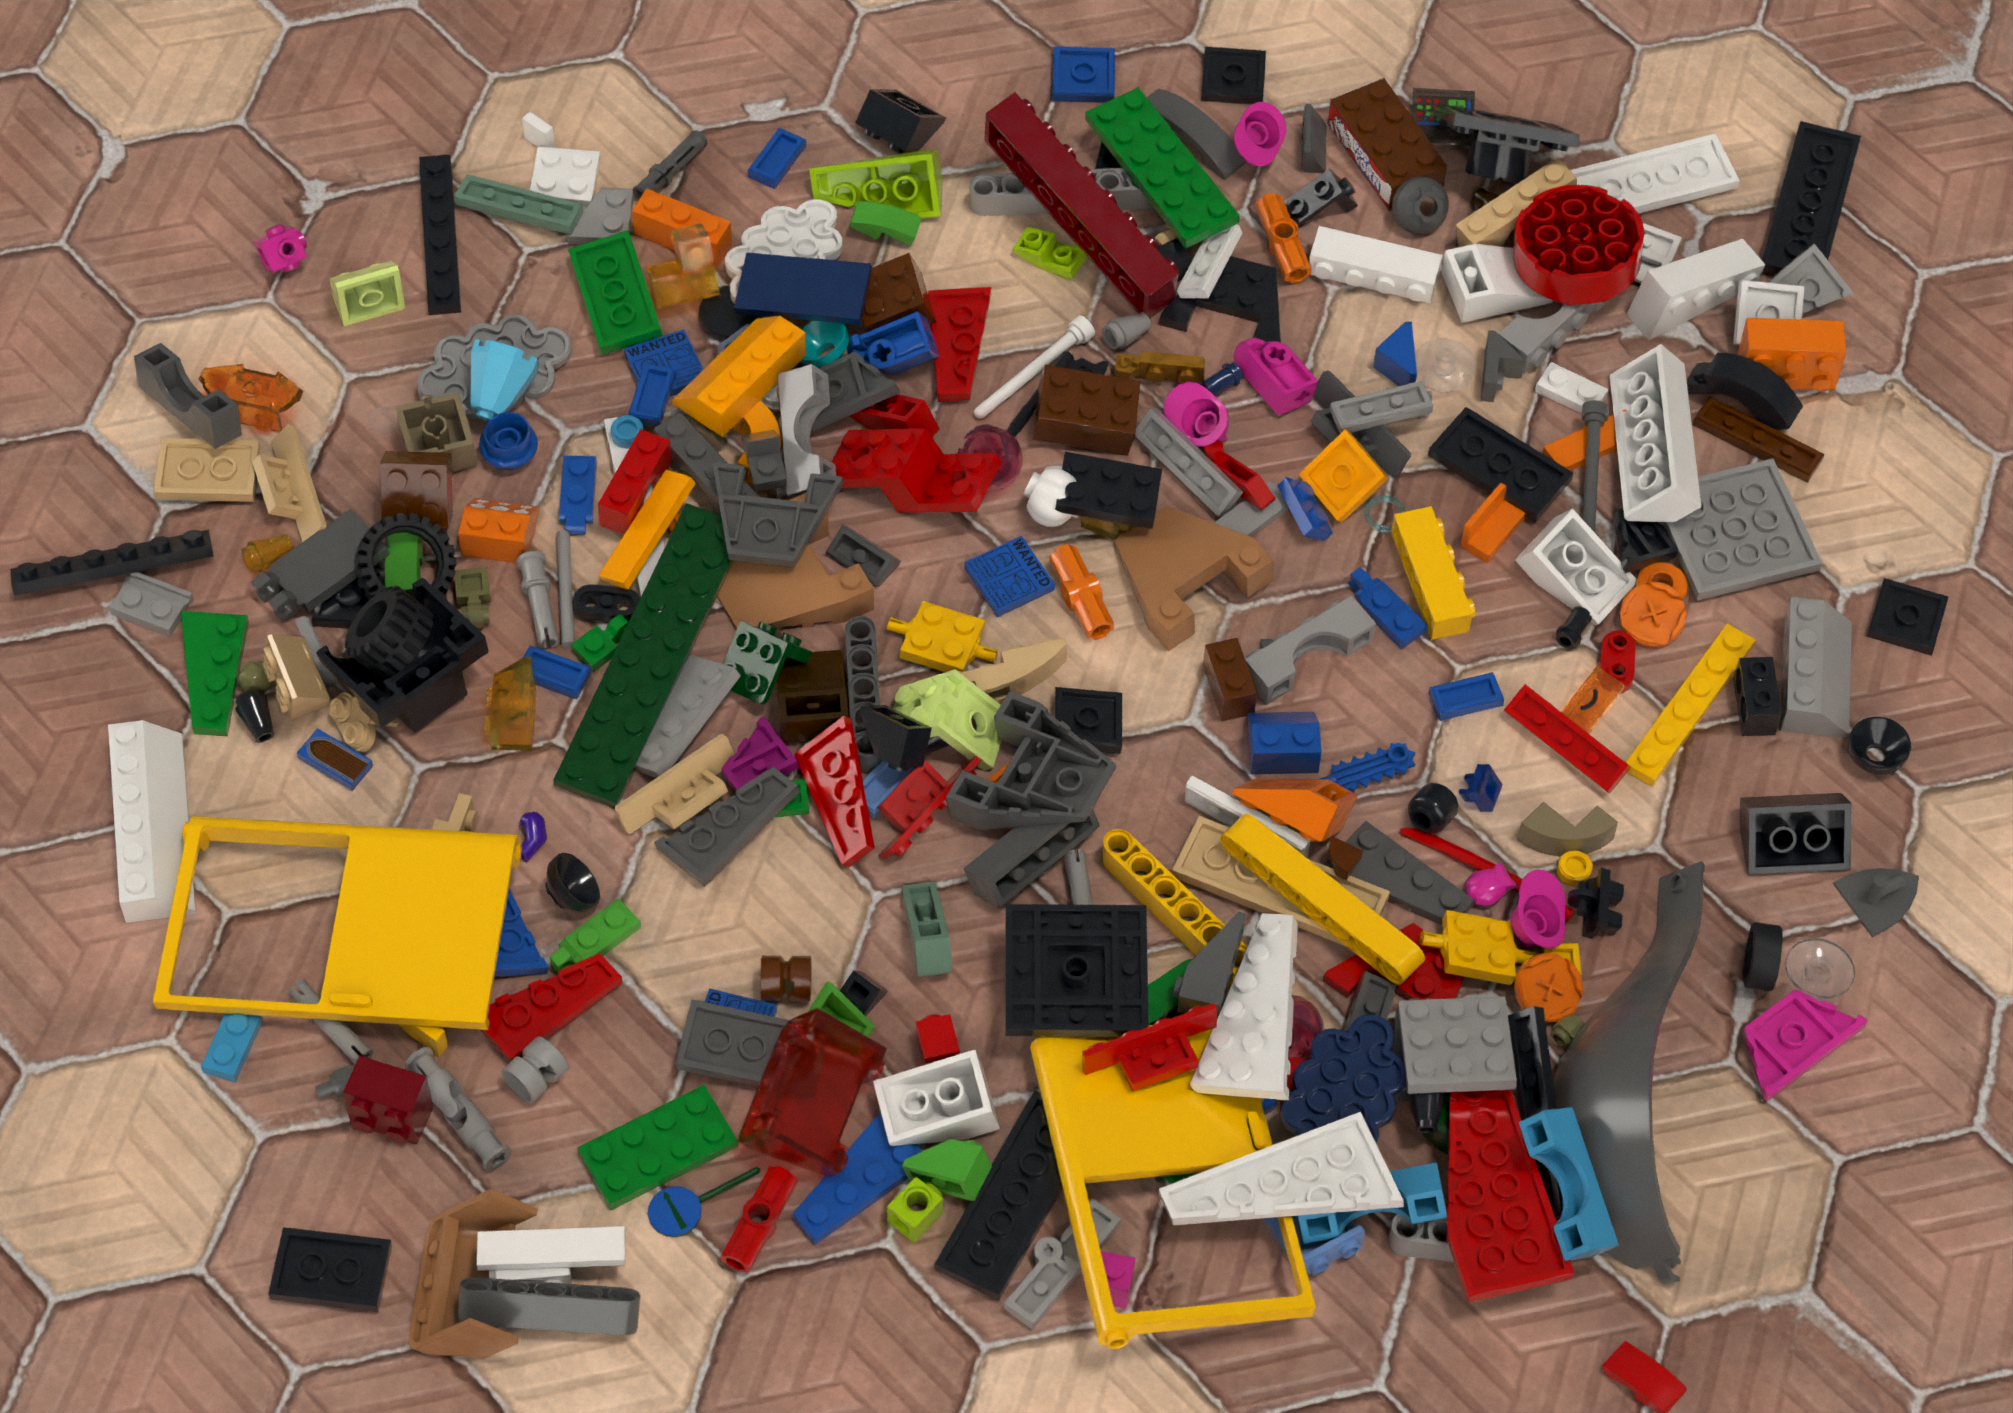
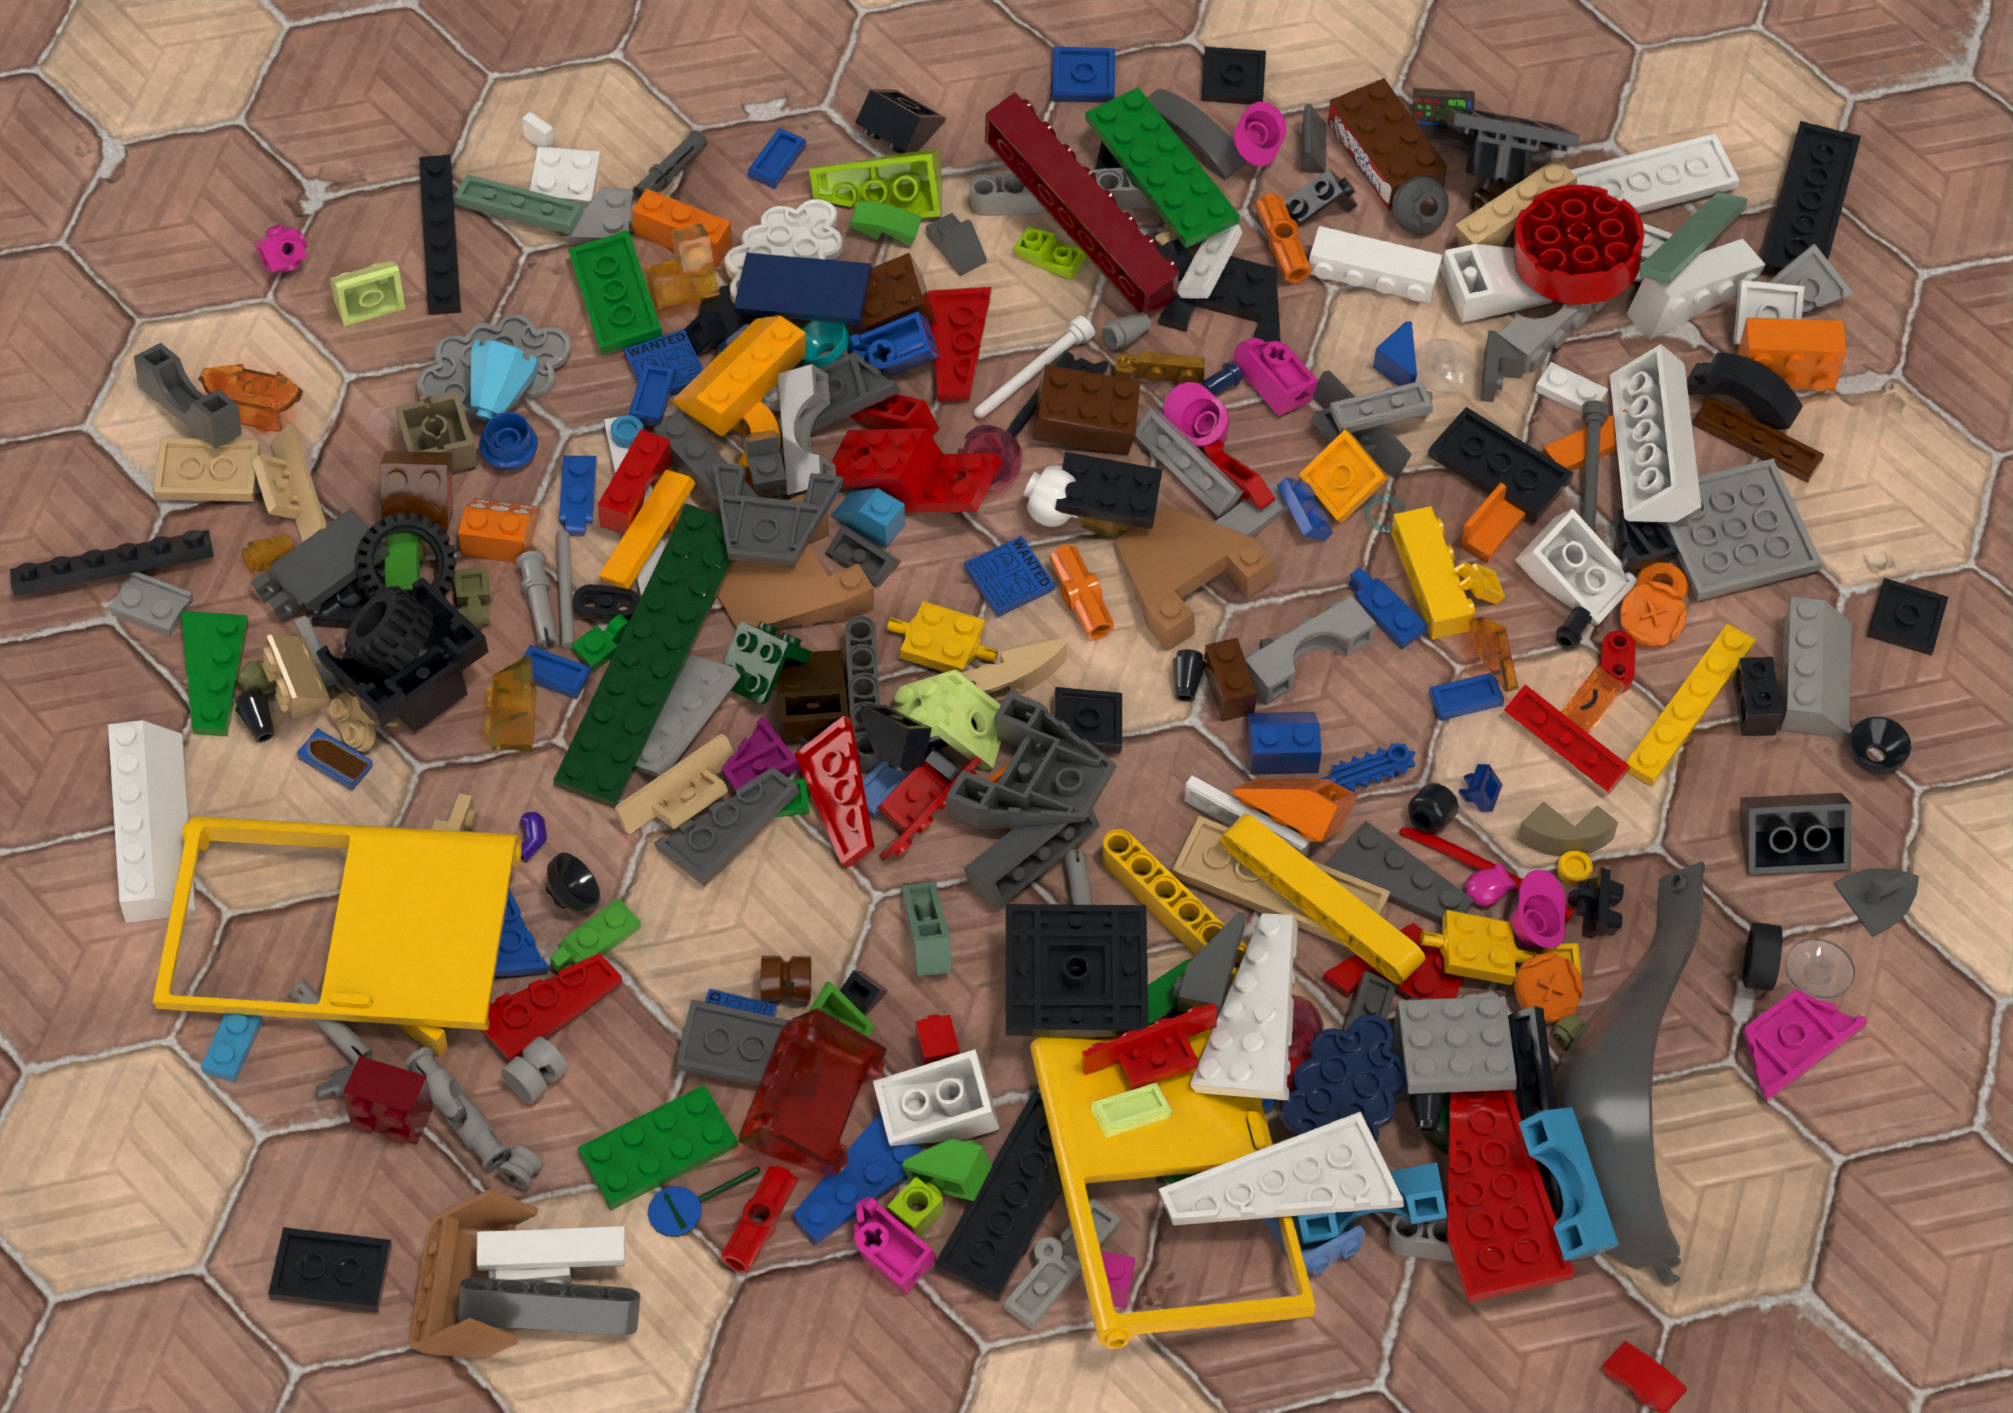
reddish brown tile [1327,837,1363,881] -> none
none -> light grey wheel [498,1145,543,1190]
none -> black slope [684,311,730,356]
none -> dark azure slope [832,488,905,548]
none -> dark pink piece [854,1197,937,1295]
none -> black tile [925,746,959,781]
none -> dark grey slope [926,213,987,276]
none -> yellowish green tile [1091,1082,1172,1138]
none -> black cone [1172,649,1206,702]
none -> yellow plate [1454,562,1506,605]
none -> clear orange wing [1468,617,1519,692]
none -> sand green tile [1640,191,1747,284]

